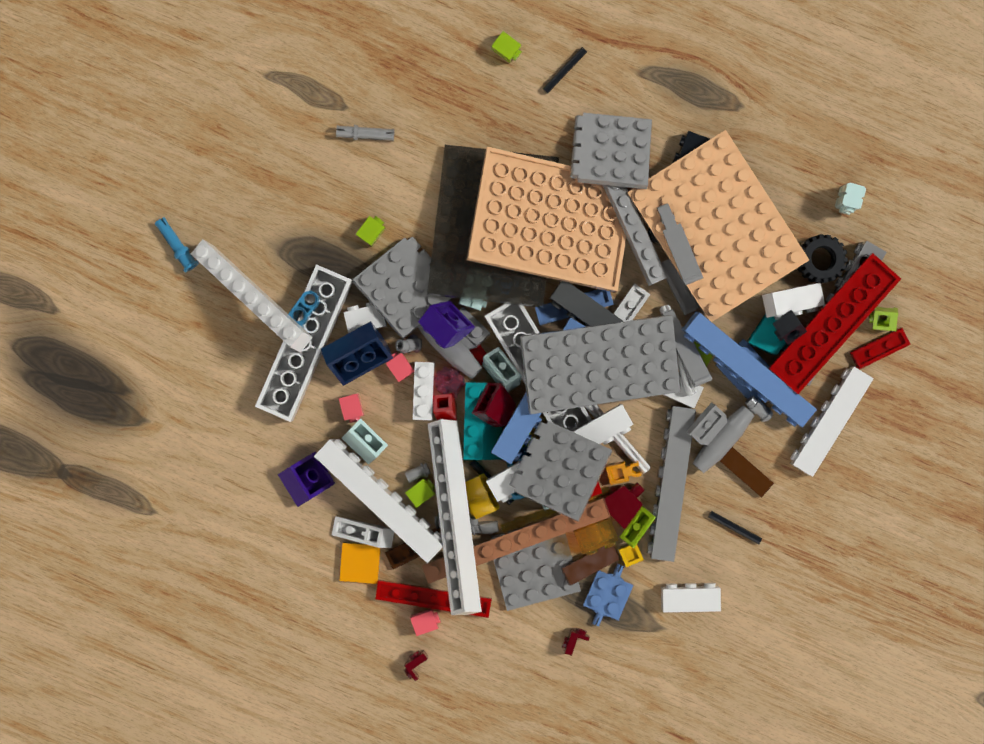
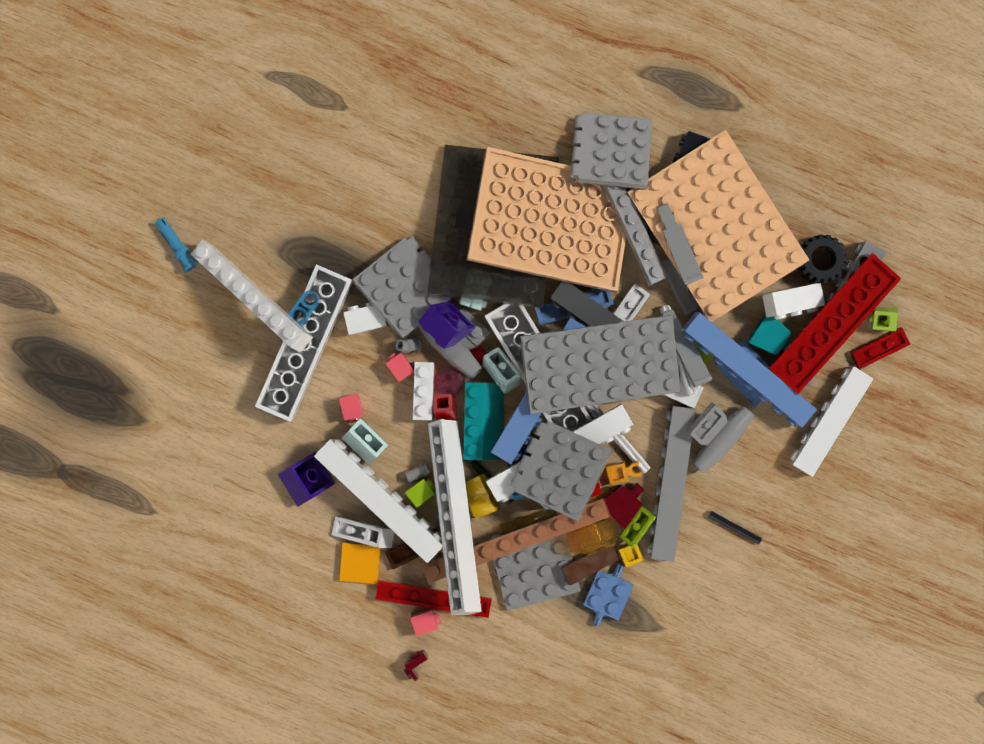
dark blue brick [321,321,393,386] -> none
light grey pin [336,125,394,141] -> none
lime brick [356,216,386,247] -> none
light grey arm [470,517,499,535] -> none
dark red torso [472,383,516,427] -> none
lime brick [491,31,522,63] -> none
black bar [542,47,587,94] -> none
dark red bracket [562,628,590,656] -> none
white brick [661,583,721,612] -> none
reddish brown tile [720,447,774,498] -> none
light grey arm [745,395,773,422] -> none
black brick [773,310,807,345] -> none
light aqua brick [835,183,866,215] -> none

